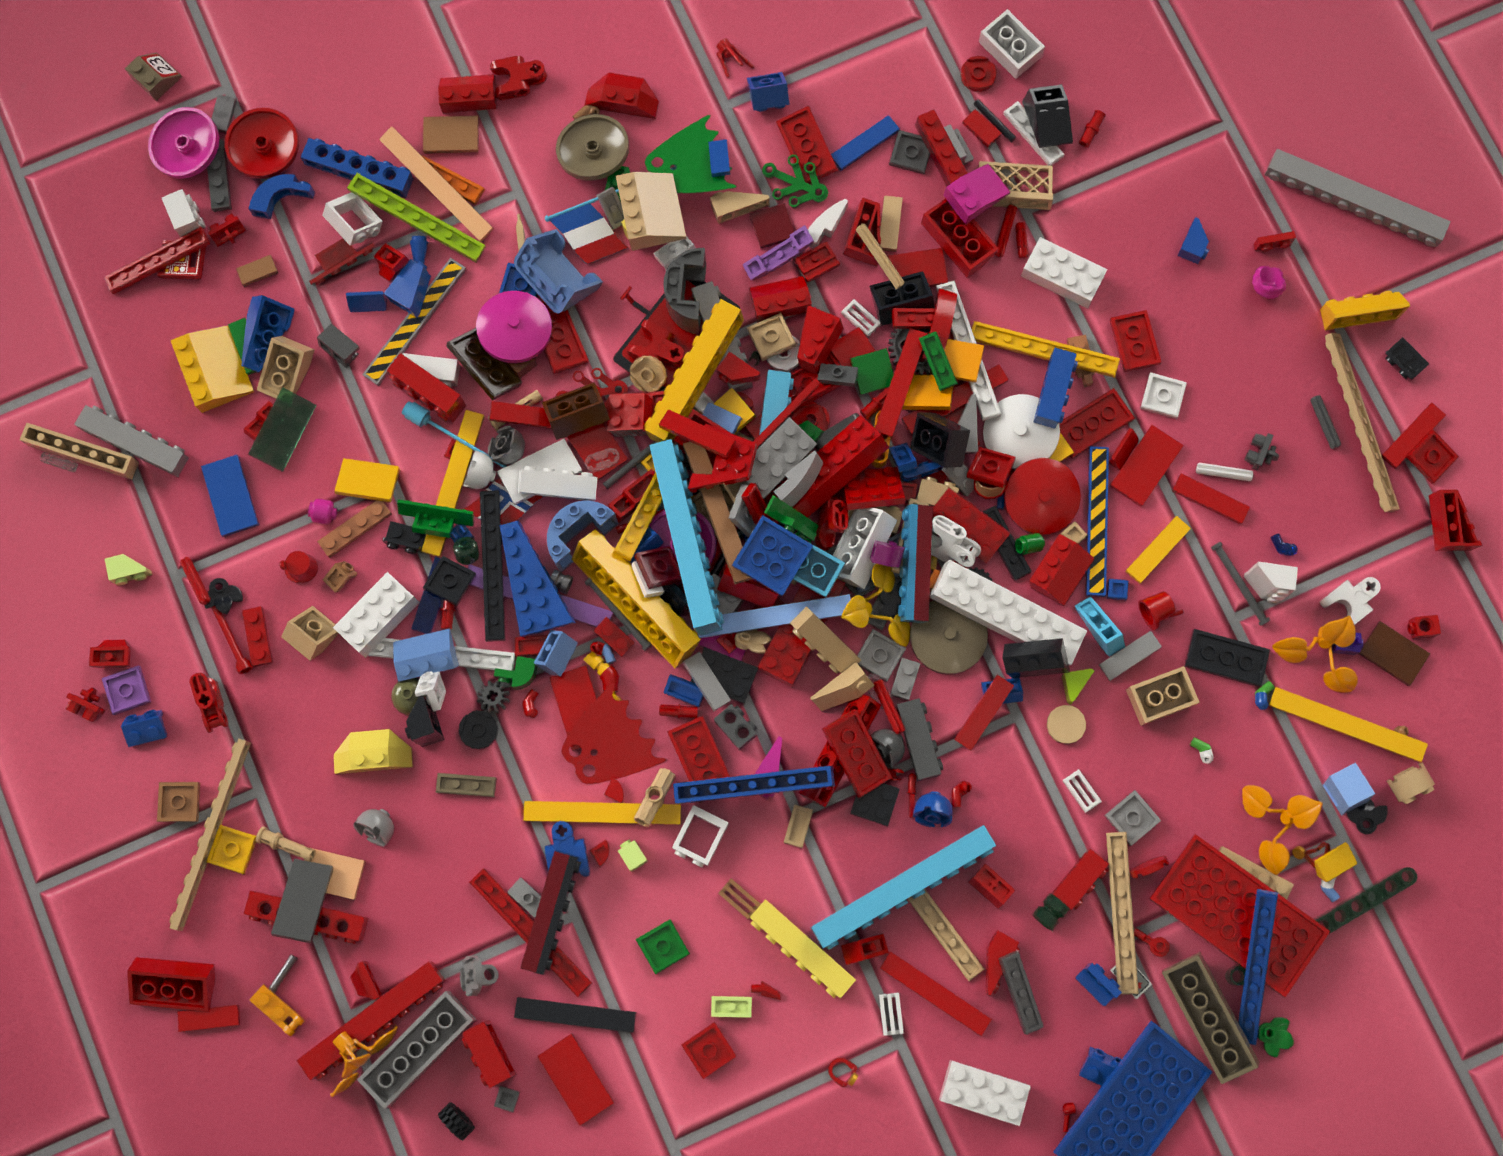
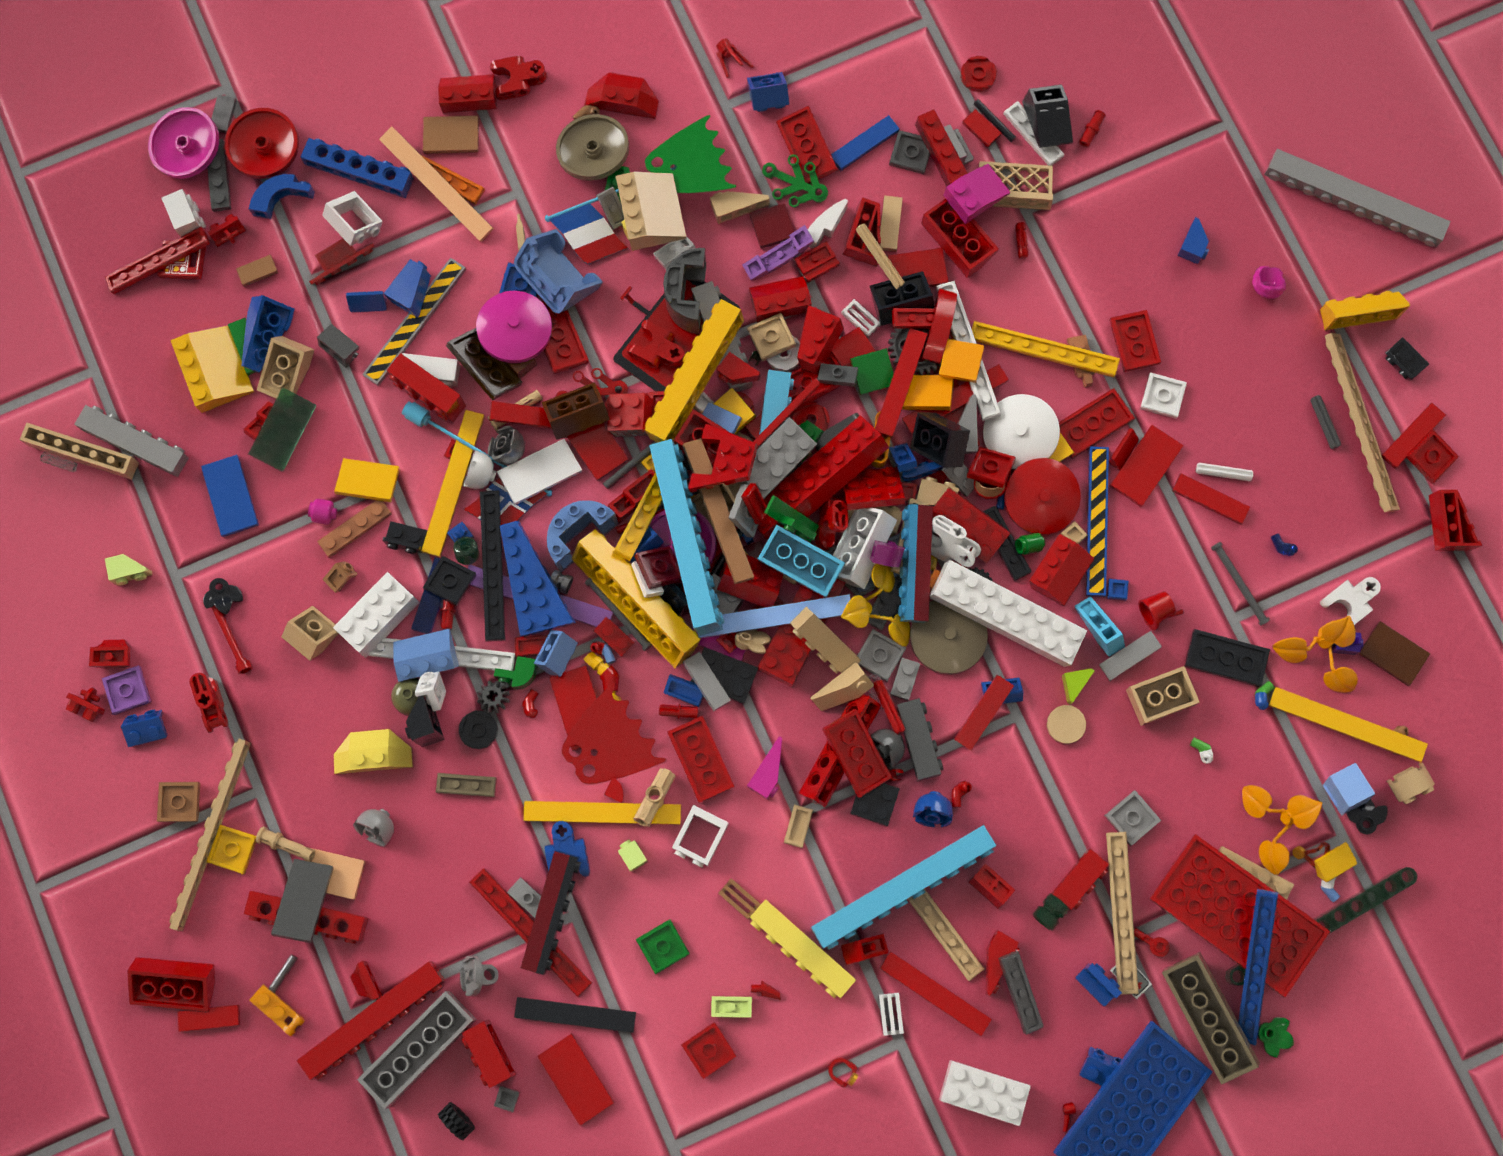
dark tan slope [124,53,182,101] -> none
red axle [180,557,211,605] -> none
red plate [242,606,273,667] -> none
red hat [279,551,318,583] -> none
light orange plant [330,1024,397,1097] -> none
lime plate [347,173,486,262] -> none
red slope [373,243,409,282] -> none
green bracket [397,499,474,538] -> none
blue cone [410,236,428,264] -> none
white brick [517,466,598,501] -> none
clear beam [585,448,620,472] -> none
red tile [589,840,609,867] -> none
tan tile [630,356,667,392] -> none
red tile [659,409,736,458] -> none
blue brick [673,766,835,804] -> none
blue tile [708,139,730,177] -> none
dark grey brick [714,704,757,751] -> none
blue plate [732,515,813,596] -> none
light grey slope [773,450,823,507] -> none
red axle [860,388,889,420] -> none
red piece [907,773,917,818] -> none
green tile [919,331,958,391] -> none
white brick [979,9,1045,79] -> none
red axle [995,205,1017,257] -> none
black slope [1002,638,1070,678] -> none
white brick [1021,237,1108,309] -> none
blue brick [1033,348,1078,429] -> none
white tile [1062,769,1102,813] -> none
yellow tile [1125,516,1191,584] -> none
red tile [1130,856,1169,878] -> none
dark grey hips [1244,433,1279,470] -> none
white slope [1244,561,1298,603] -> none
red plate [1253,231,1296,252] -> none
red brick [1407,615,1441,639] -> none

